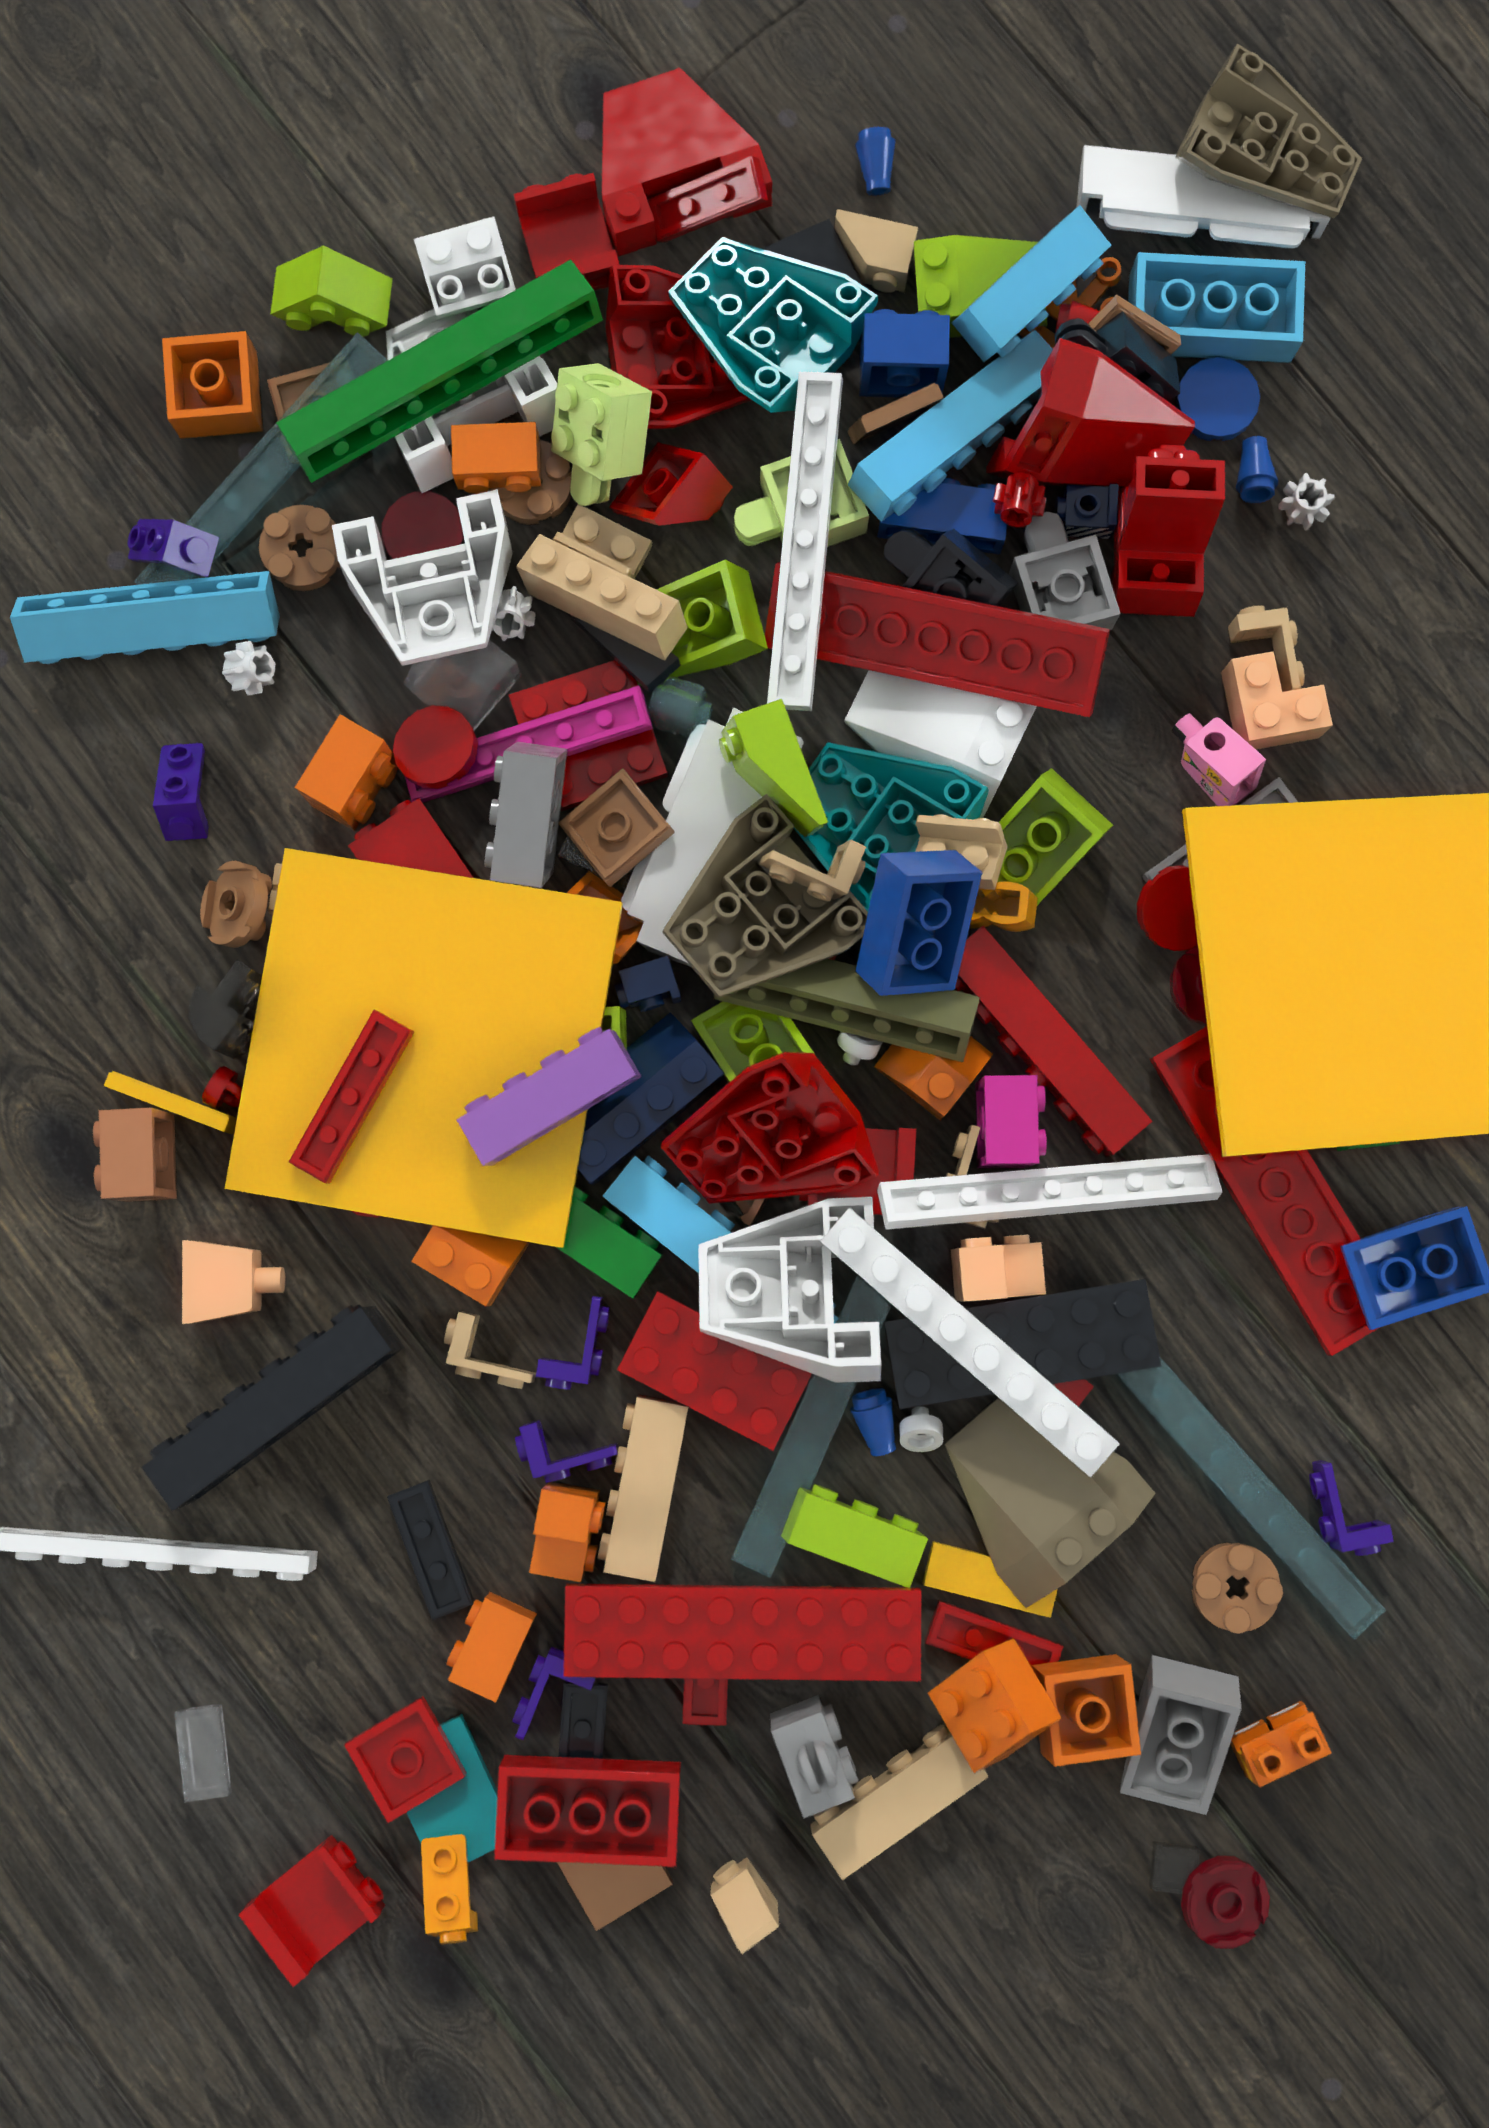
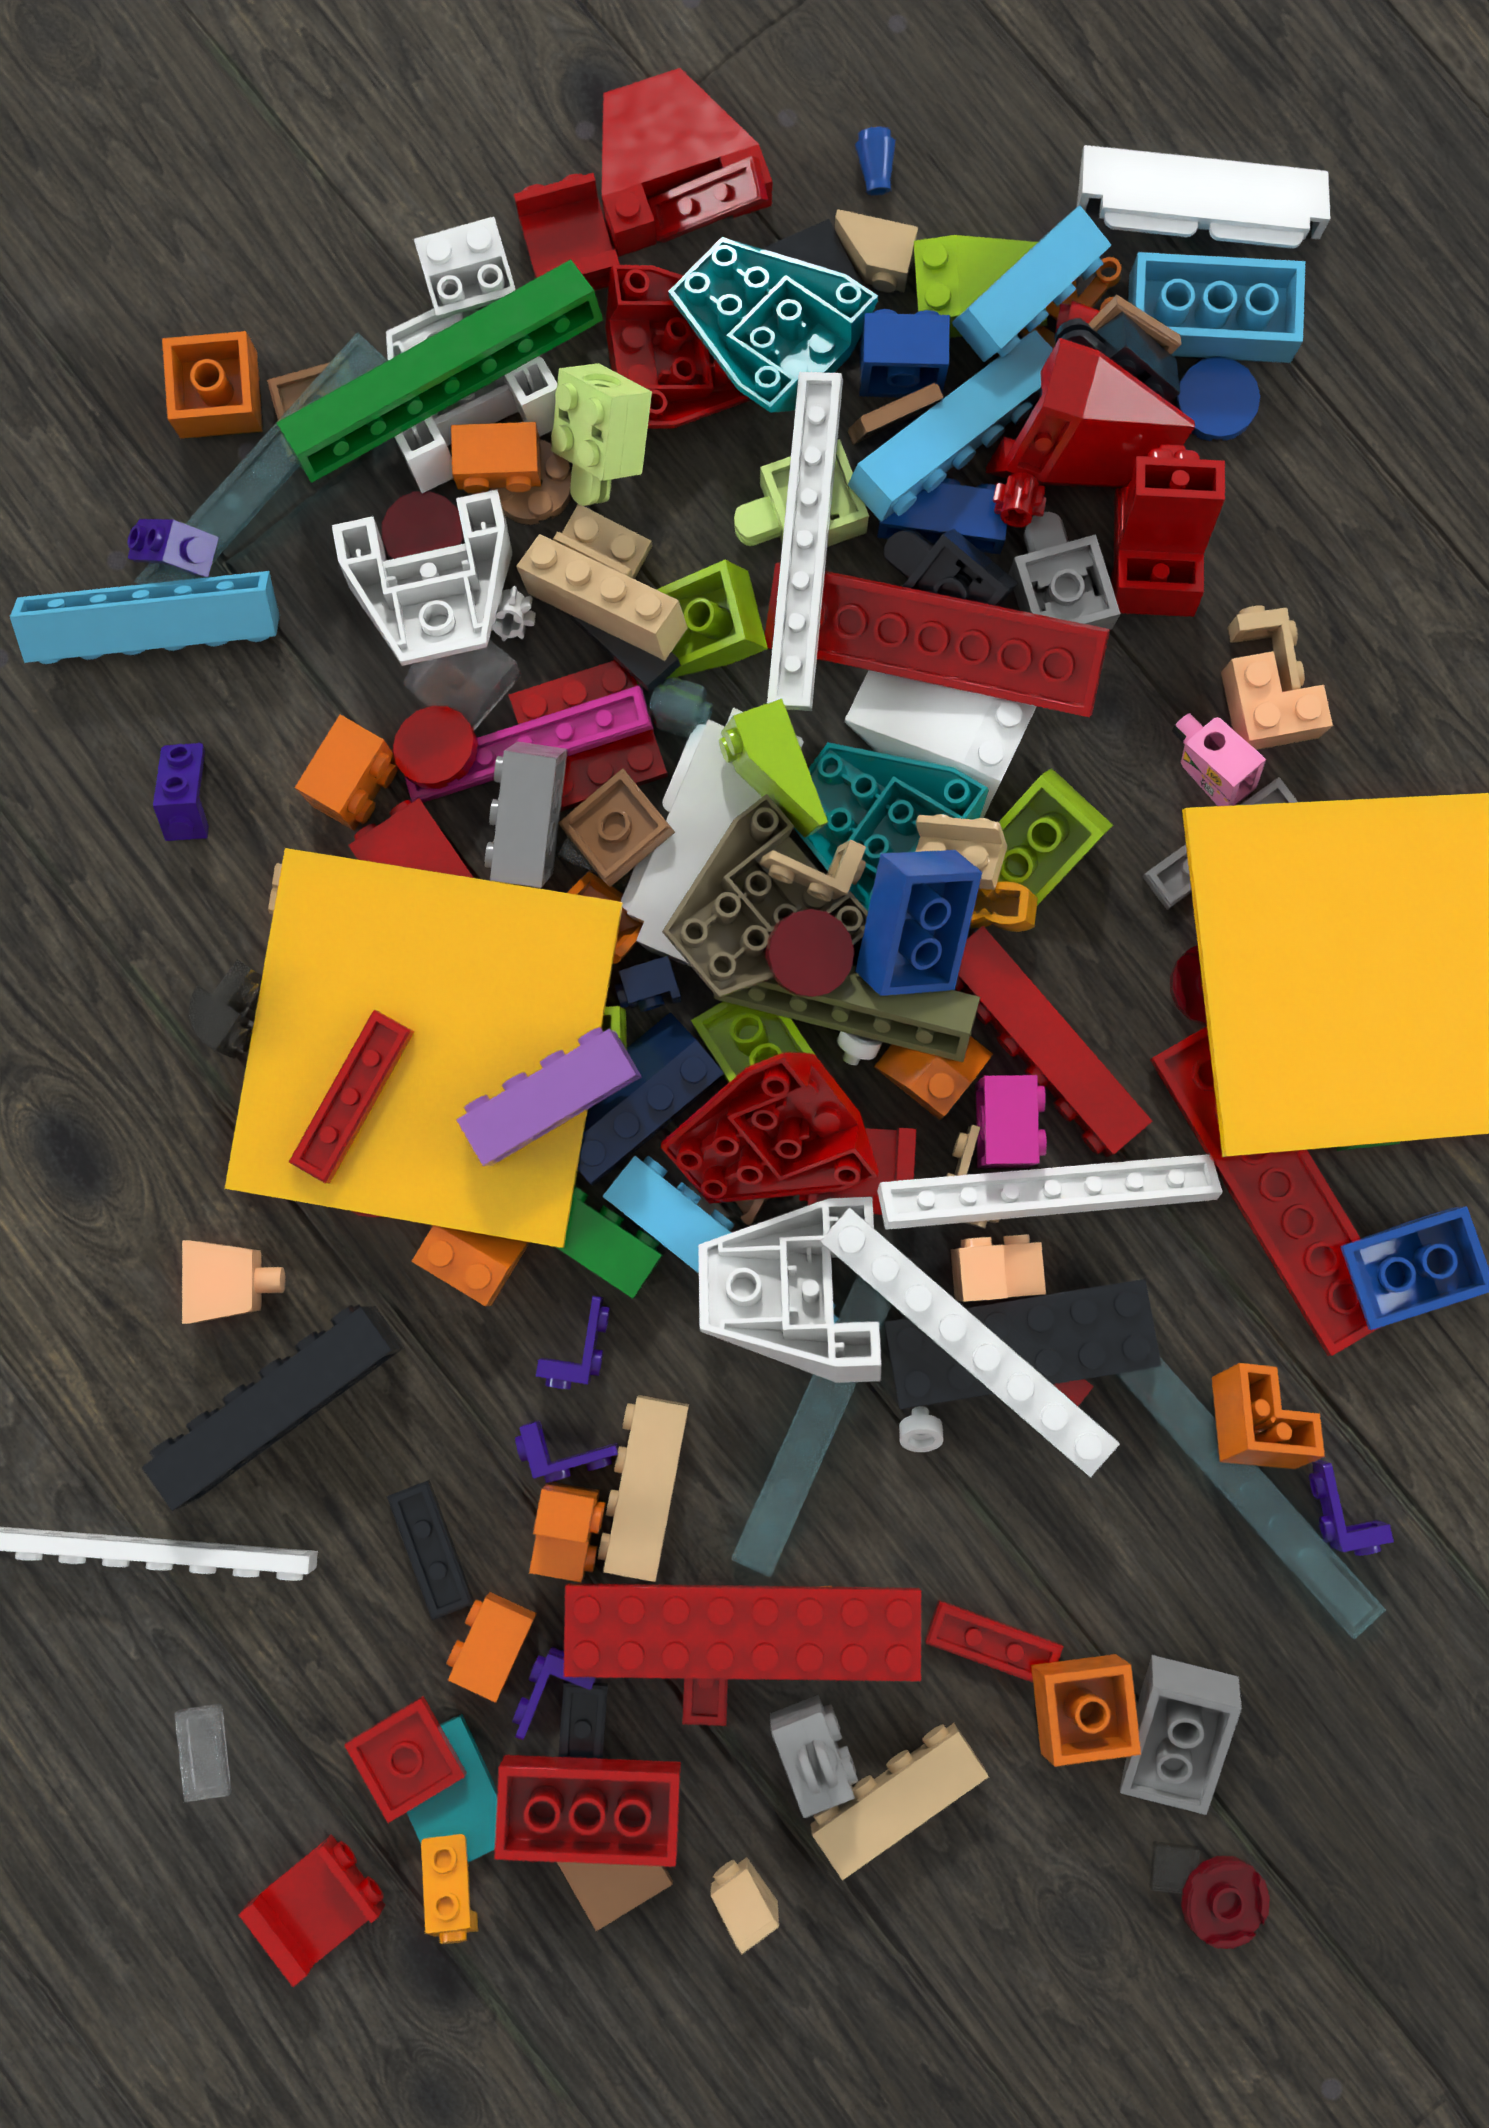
nougat brick [93,1108,177,1202] -> none
yellow tile [104,1071,237,1135] -> none
medium nougat plate [200,861,272,948] -> none
red tile [202,1065,242,1110] -> none
white gear [222,641,276,696] -> none
medium nougat plate [259,505,340,591] -> none
lime brick [270,245,393,337] -> none
tan bracket [444,1311,536,1389] -> none
red slope [609,442,733,526] -> none
red brick [617,1291,812,1451] -> none
lime brick [781,1484,928,1588] -> none
blue cone [850,1388,896,1456] -> none
yellow tile [922,1541,1057,1618] -> none
orange brick [928,1638,1062,1773] -> none
dark tan wedge [944,1397,1156,1608] -> none
dark blue brick [1054,484,1119,539] -> none
red tile [1137,865,1198,951] -> none
dark tan wedge [1175,44,1362,218] -> none
medium nougat plate [1192,1543,1283,1634] -> none
orange hips [1230,1701,1332,1787] -> none
blue cone [1236,436,1278,503] -> none
white gear [1278,473,1335,530] -> none
none -> dark red tile [766,909,854,997]
none -> orange brick [1212,1363,1325,1469]

